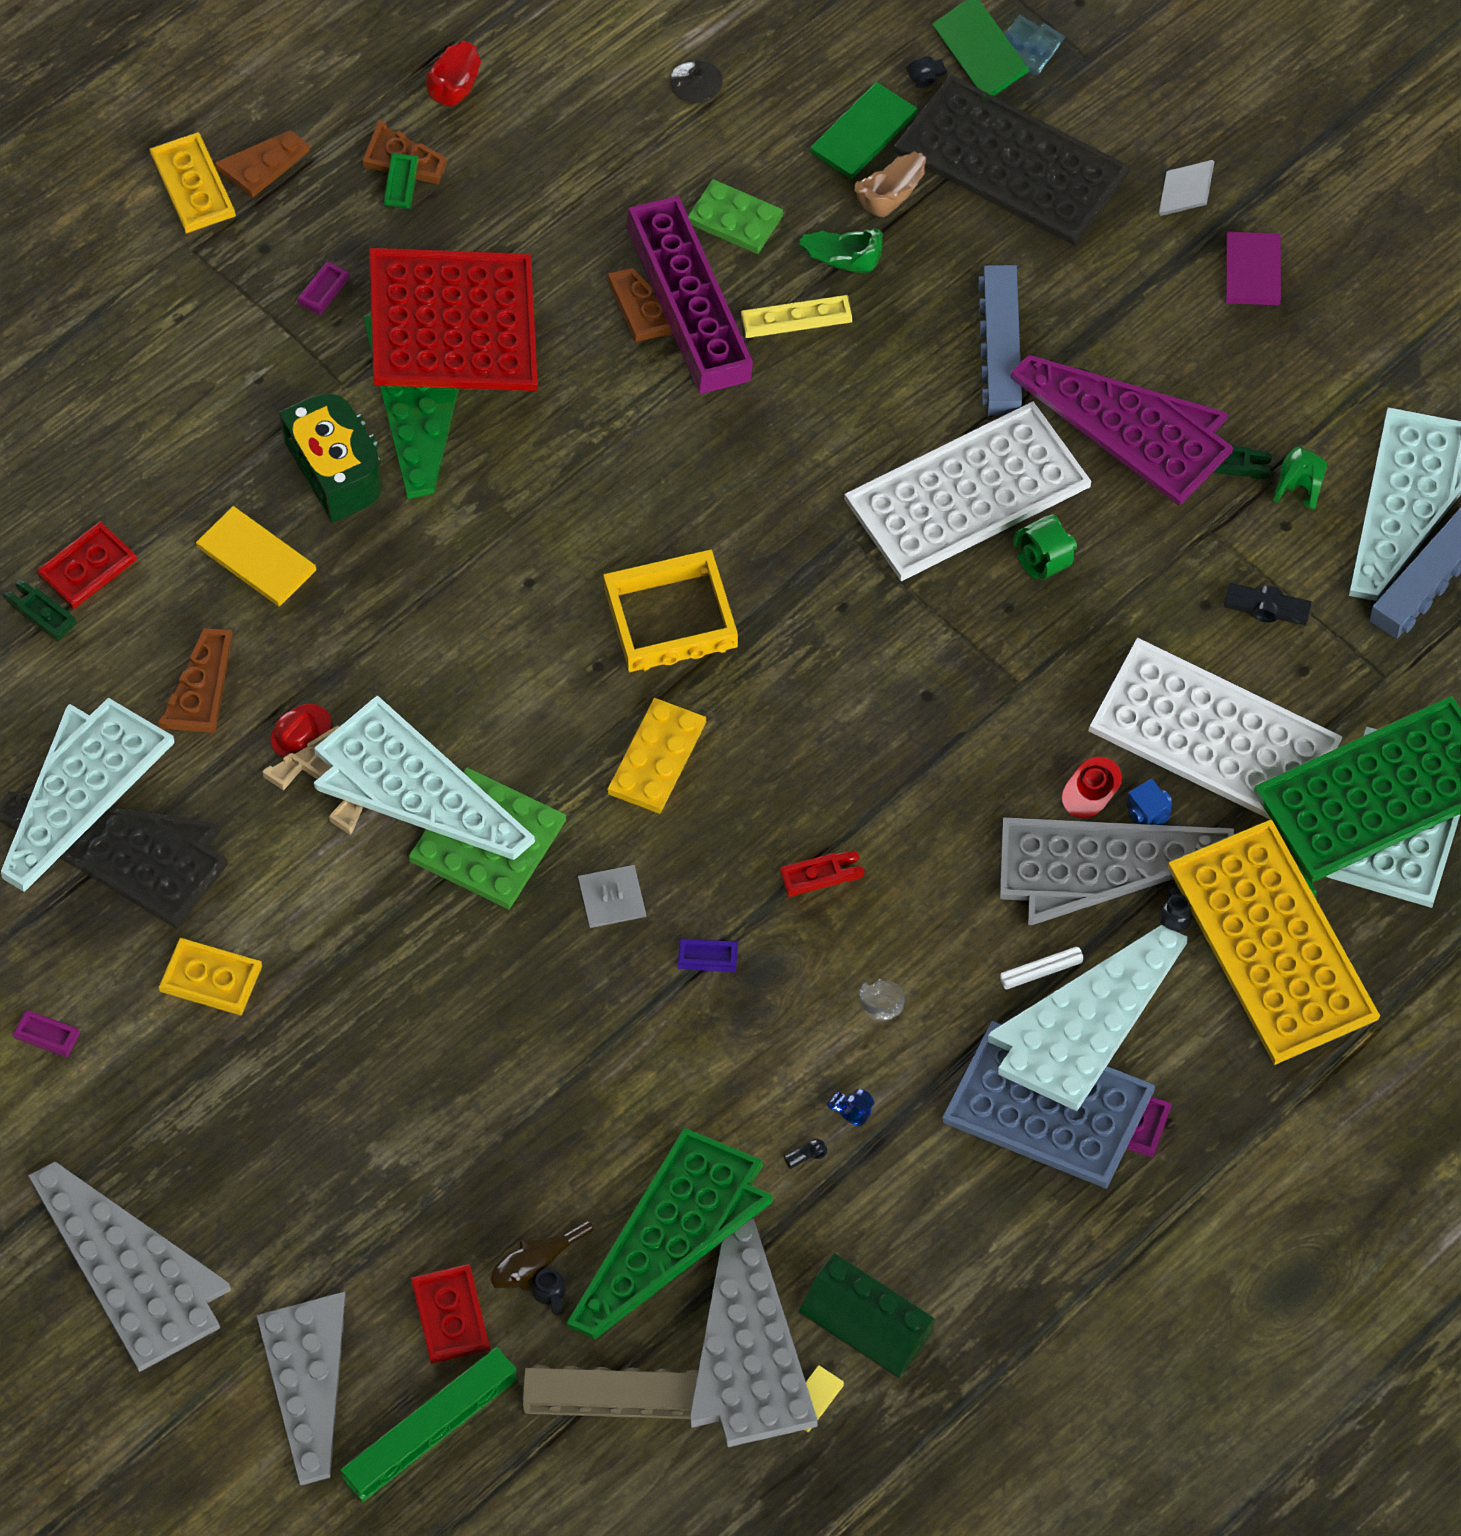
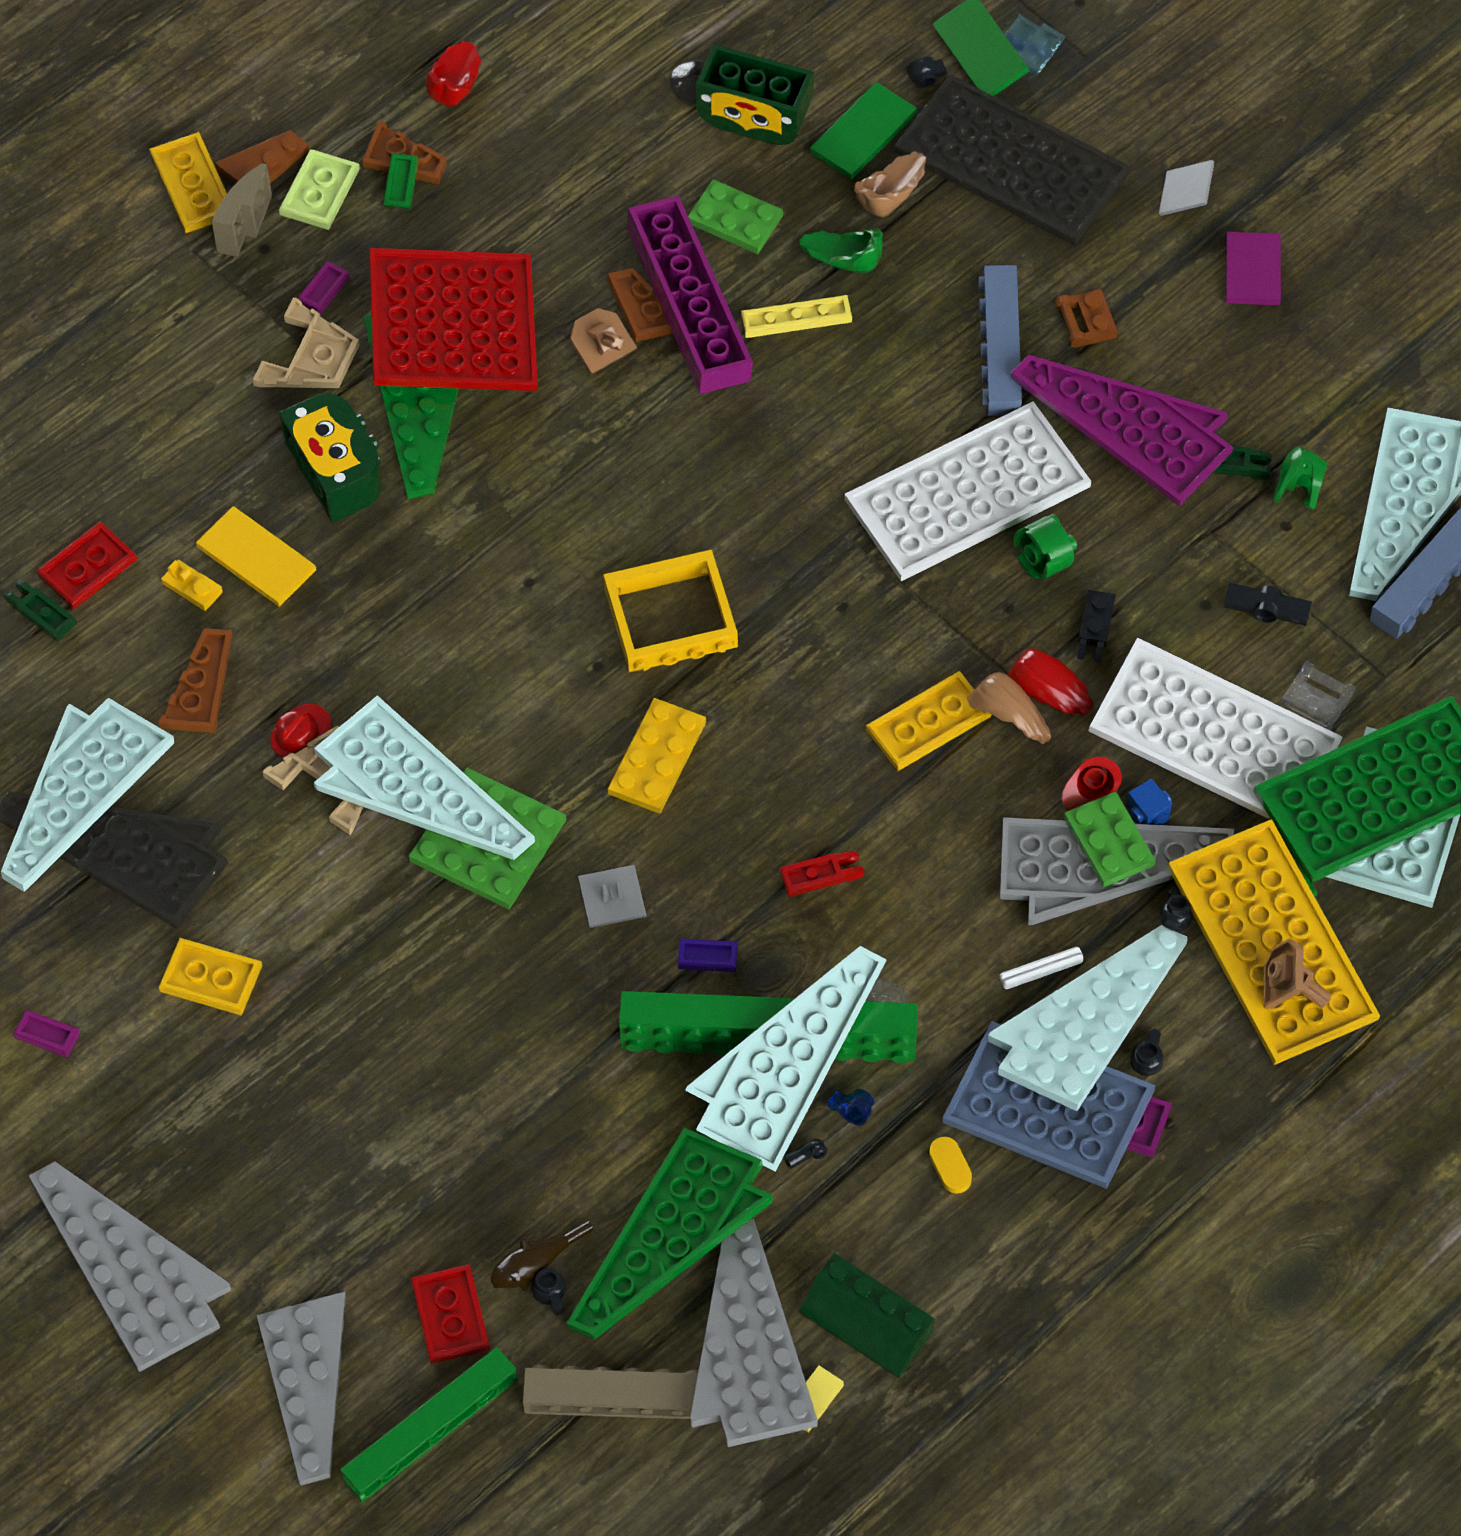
none -> yellow plate [161,559,223,611]
none -> dark tan slope [212,163,272,257]
none -> tan wing [253,297,359,388]
none -> yellowish green tile [279,149,360,230]
none -> medium nougat piece [569,308,637,375]
none -> green brick [619,991,918,1063]
none -> light aqua wing [685,946,886,1171]
none -> dark green brick [696,44,814,145]
none -> yellow tile [866,671,992,771]
none -> yellow tile [929,1137,972,1194]
none -> medium nougat hair [967,672,1051,744]
none -> red hair [1007,649,1093,716]
none -> dark orange plate [1055,289,1118,348]
none -> bright green plate [1064,791,1156,888]
none -> black hinge [1077,590,1116,663]
none -> black piece [1130,1029,1164,1076]
none -> medium nougat piece [1264,939,1331,1009]
none -> clear plate [1281,661,1356,730]

